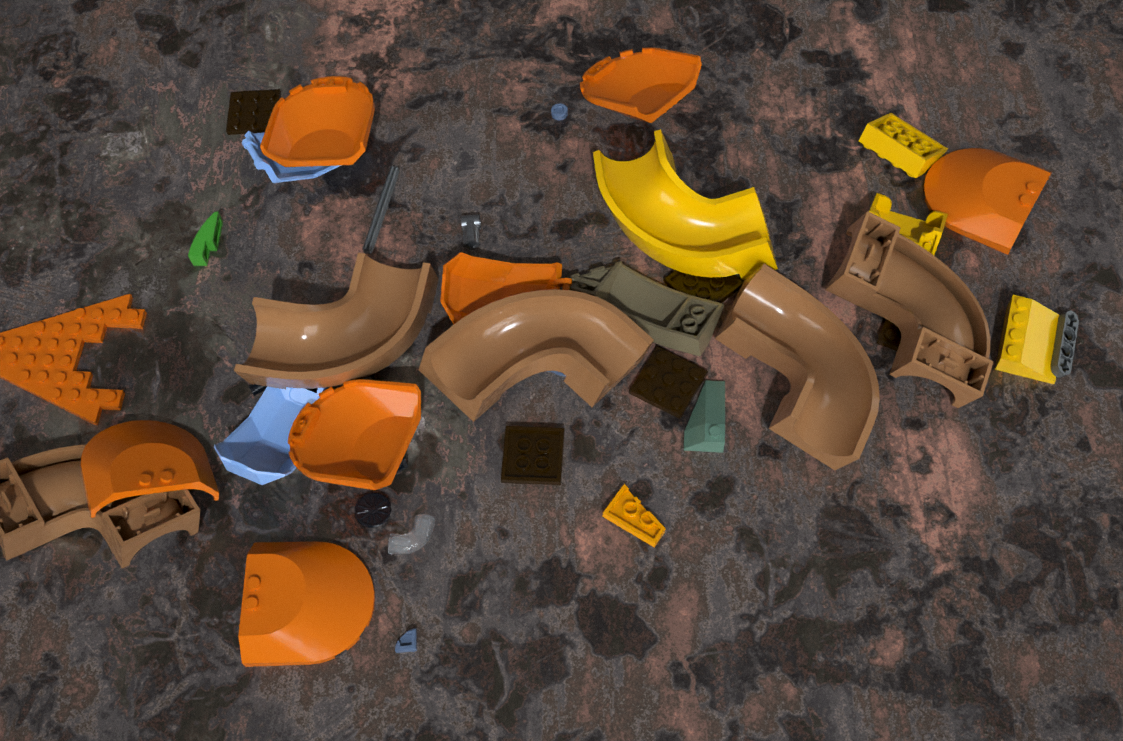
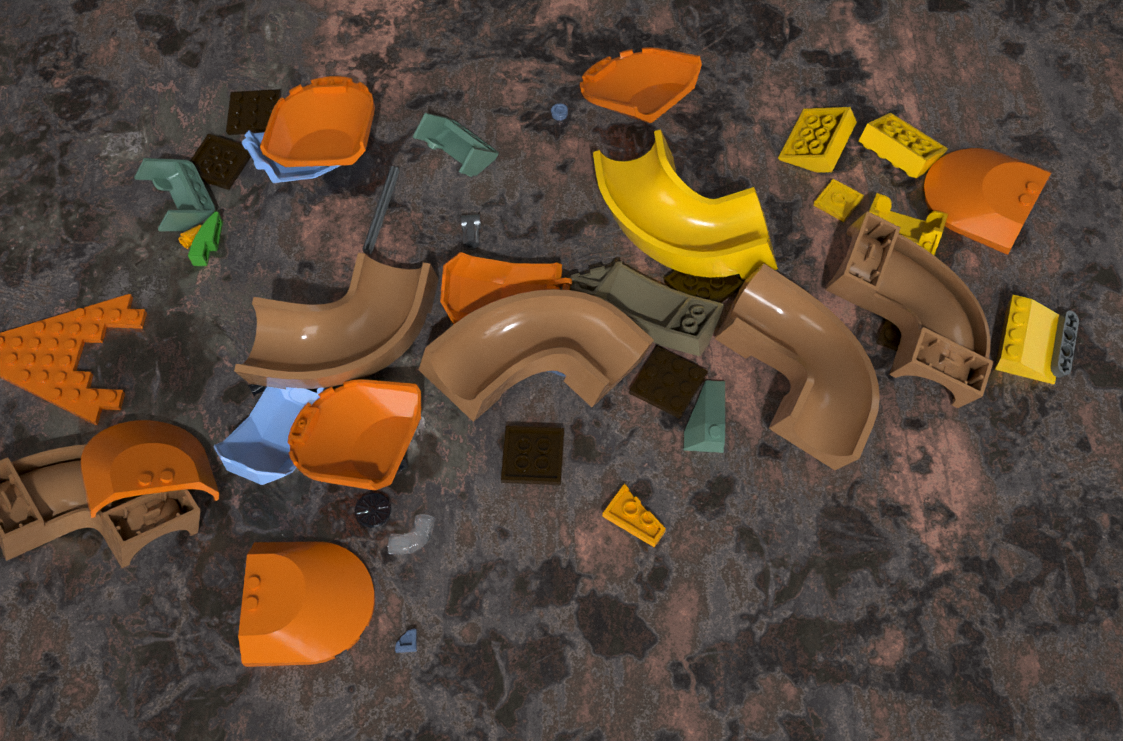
none -> sand green windscreen [134,158,215,231]
none -> light orange cone [178,225,201,249]
none -> dark brown plate [190,134,251,190]
none -> sand green windscreen [413,113,499,177]
none -> yellow slope [778,107,857,172]
none -> yellow tile [813,179,864,222]

